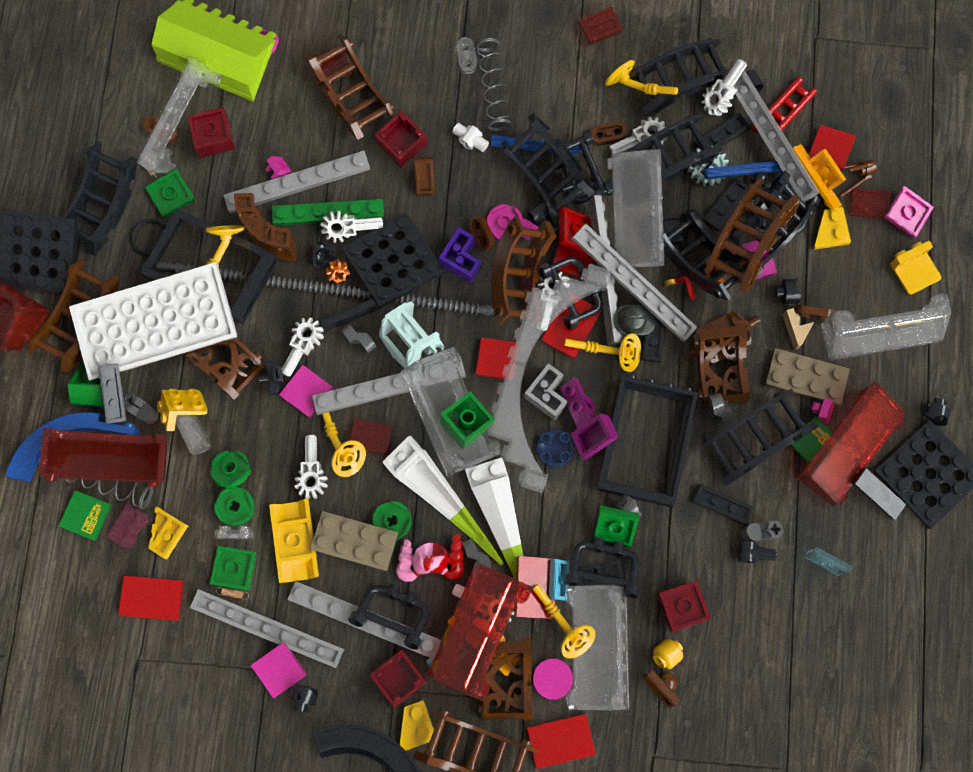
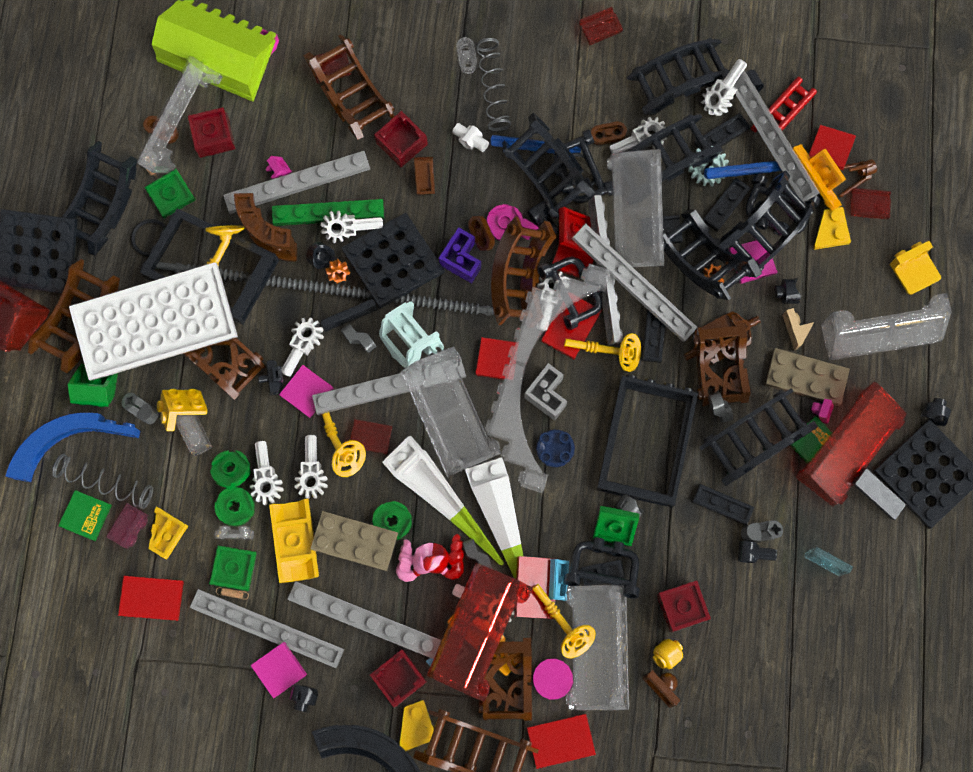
clear red windscreen [39,428,169,487] -> none
tile [98,363,126,424] -> none
black bar [348,584,429,650] -> none
green slope [438,391,495,450] -> none
magenta plate [560,378,618,459] -> none
yellow dish [605,60,678,95] -> none
pearl dark grey piece [613,305,656,335] -> none
red piece [664,276,695,300] -> none
reddish brown fence [705,178,801,293] -> none
reddish brown plate [795,304,835,321] -> none
tile [884,186,934,238] -> none
none -> white gear [250,441,284,505]

